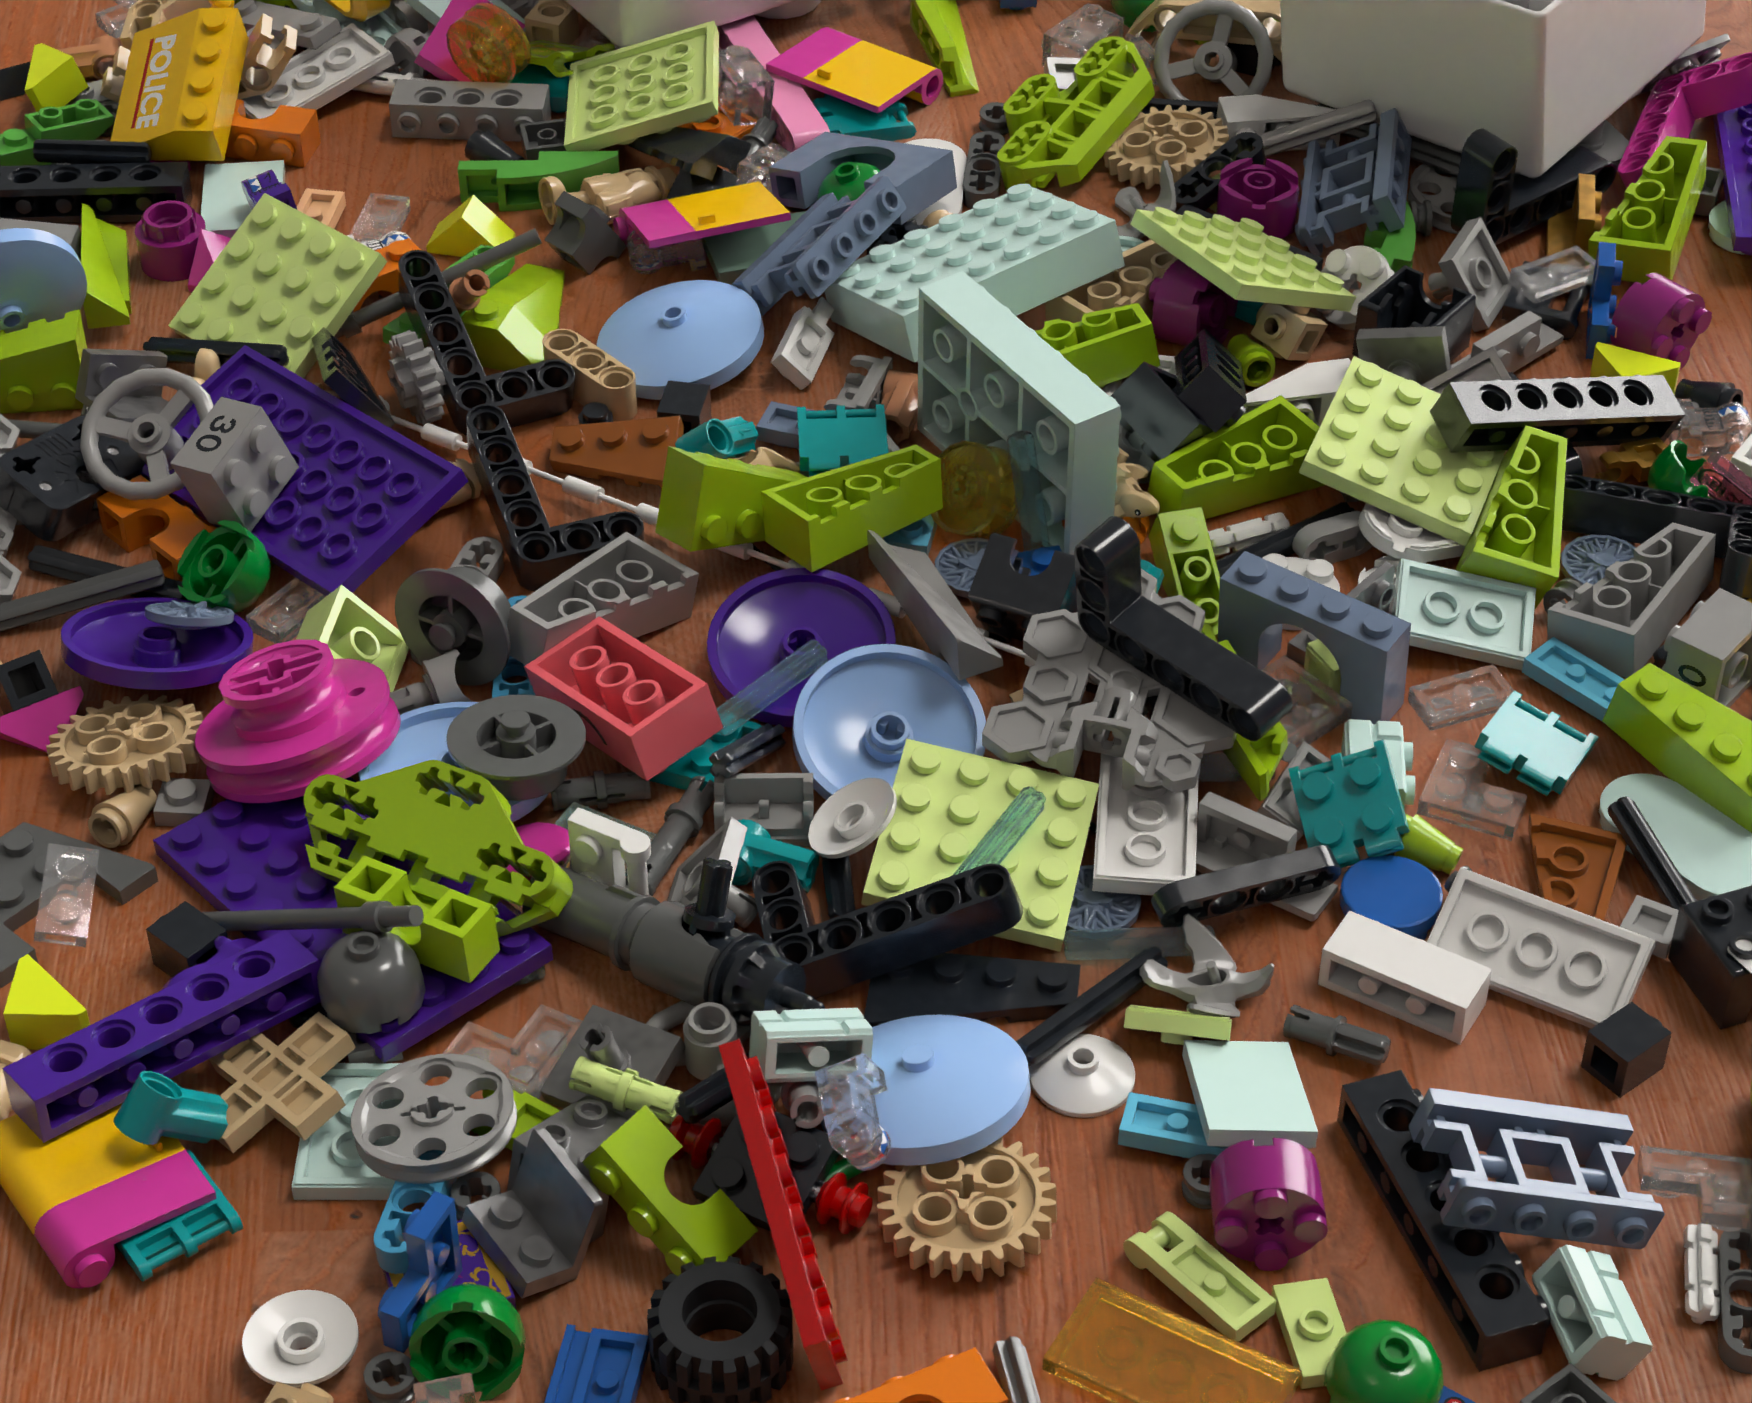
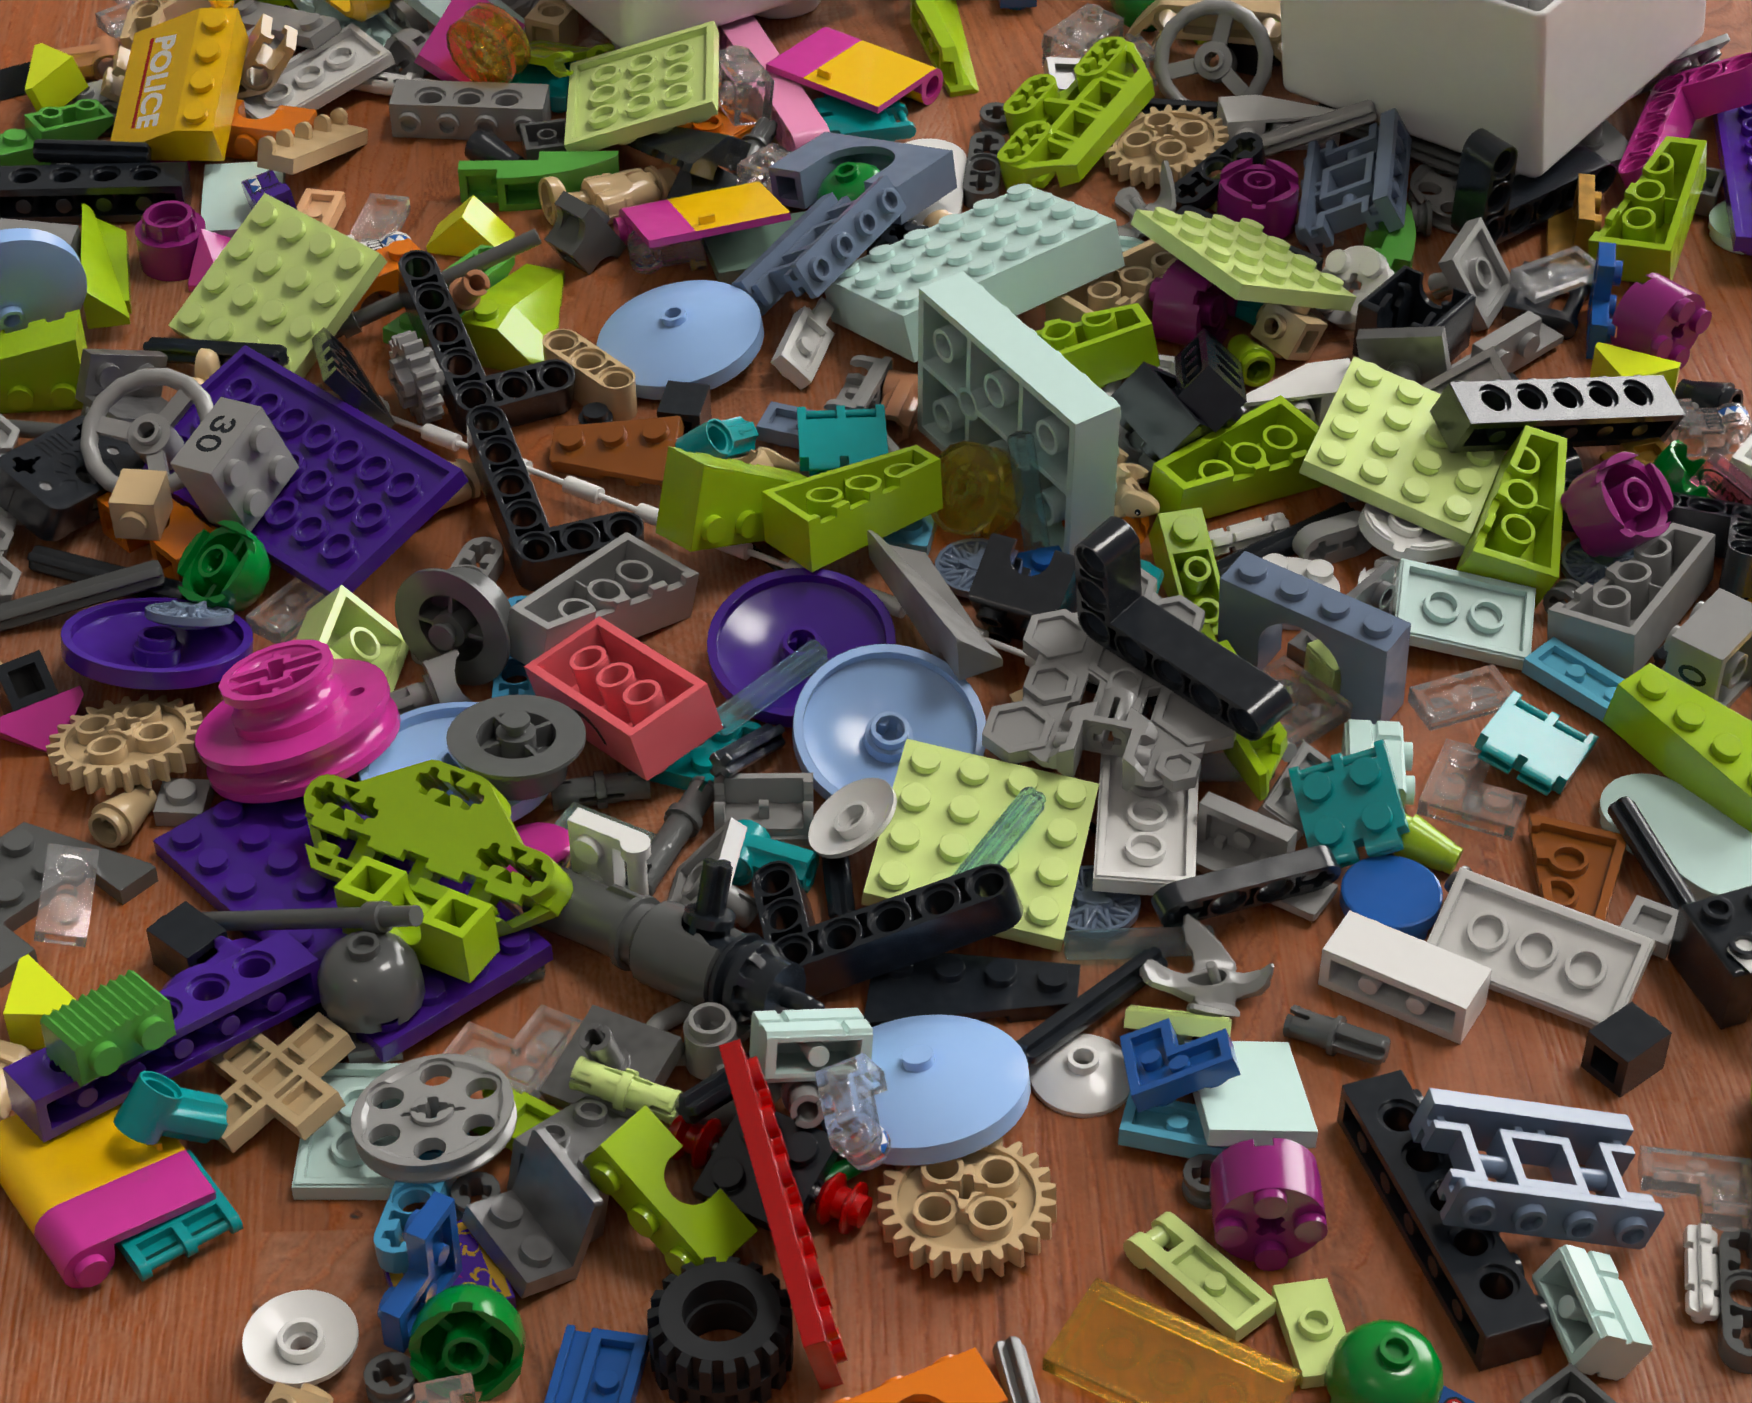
none -> bright green brick [40,969,176,1087]
none -> tan brick [108,468,173,541]
none -> tan hinge [257,108,368,175]
none -> blue plate [1120,1018,1241,1112]
none -> magenta brick [1561,452,1674,557]

